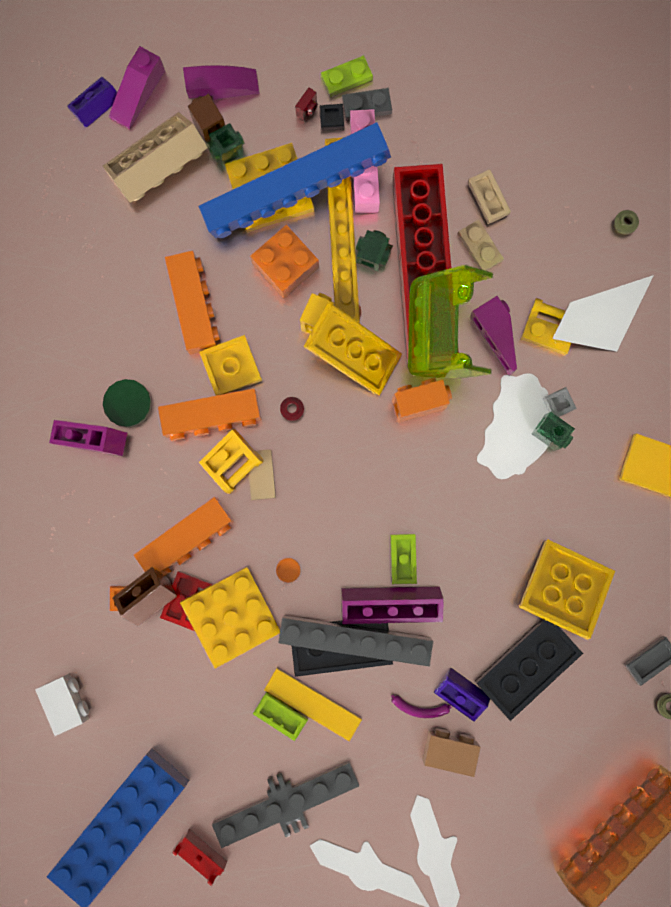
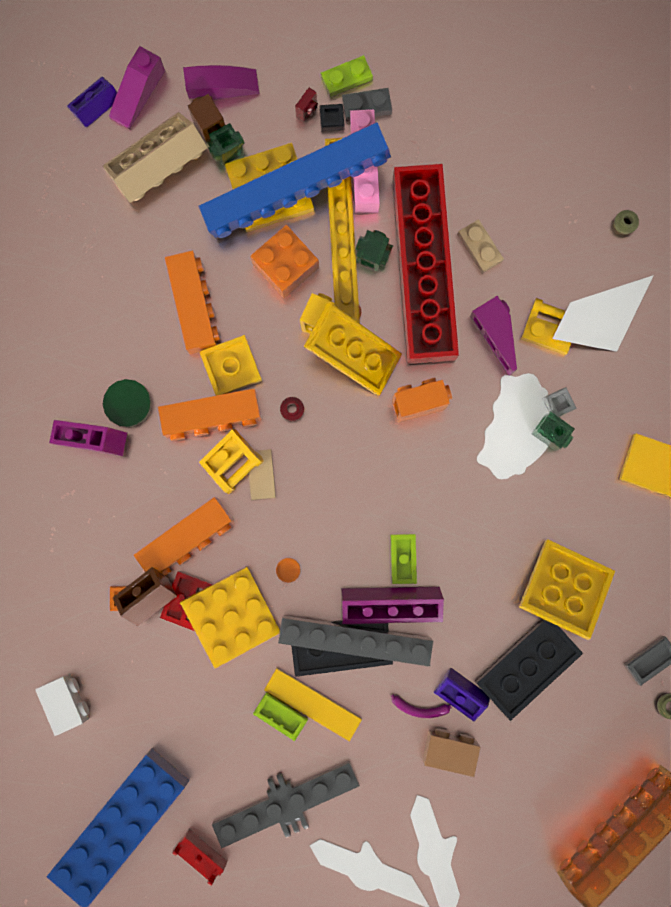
clear neon green windscreen [408,265,493,378] -> none
tan plate [467,170,511,224] -> none

